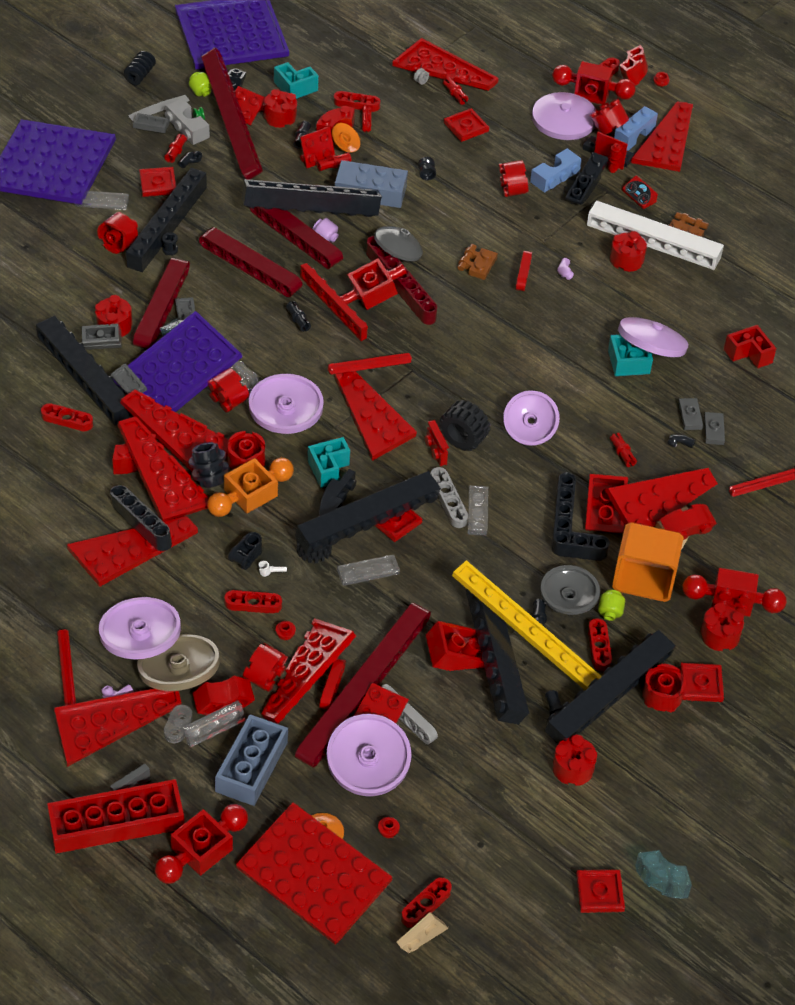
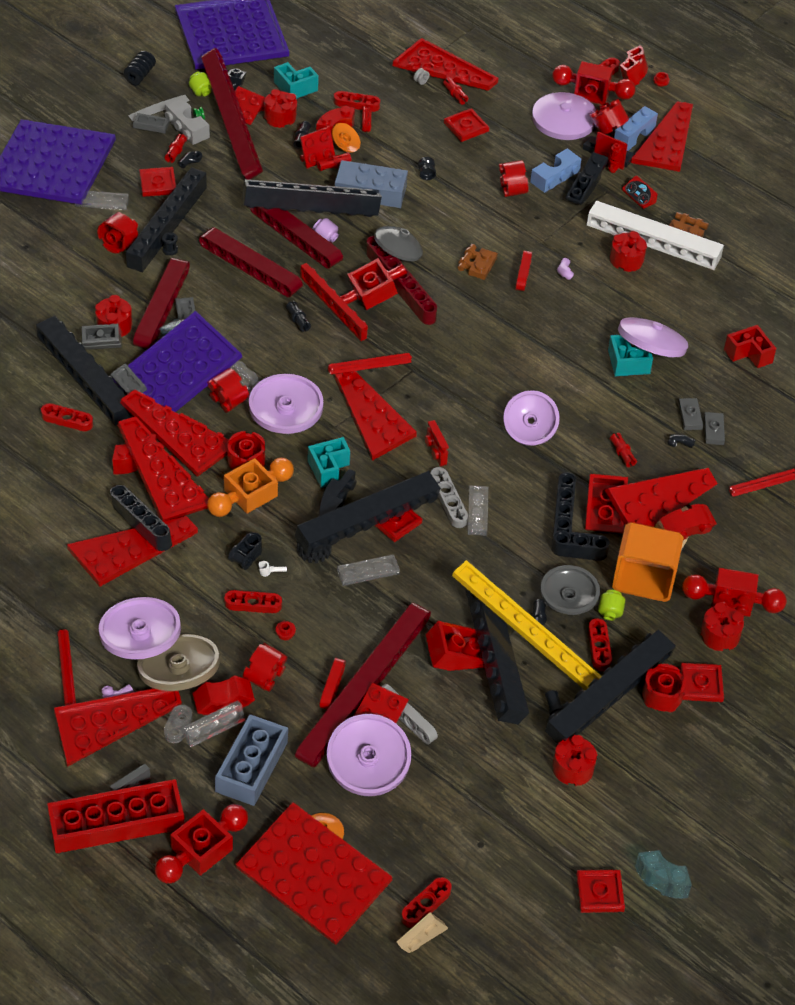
black piece [188,442,230,488] -> none
red wing [261,618,356,724] -> none
red plate [378,817,400,838] -> none
black tyre [439,400,491,451] -> none

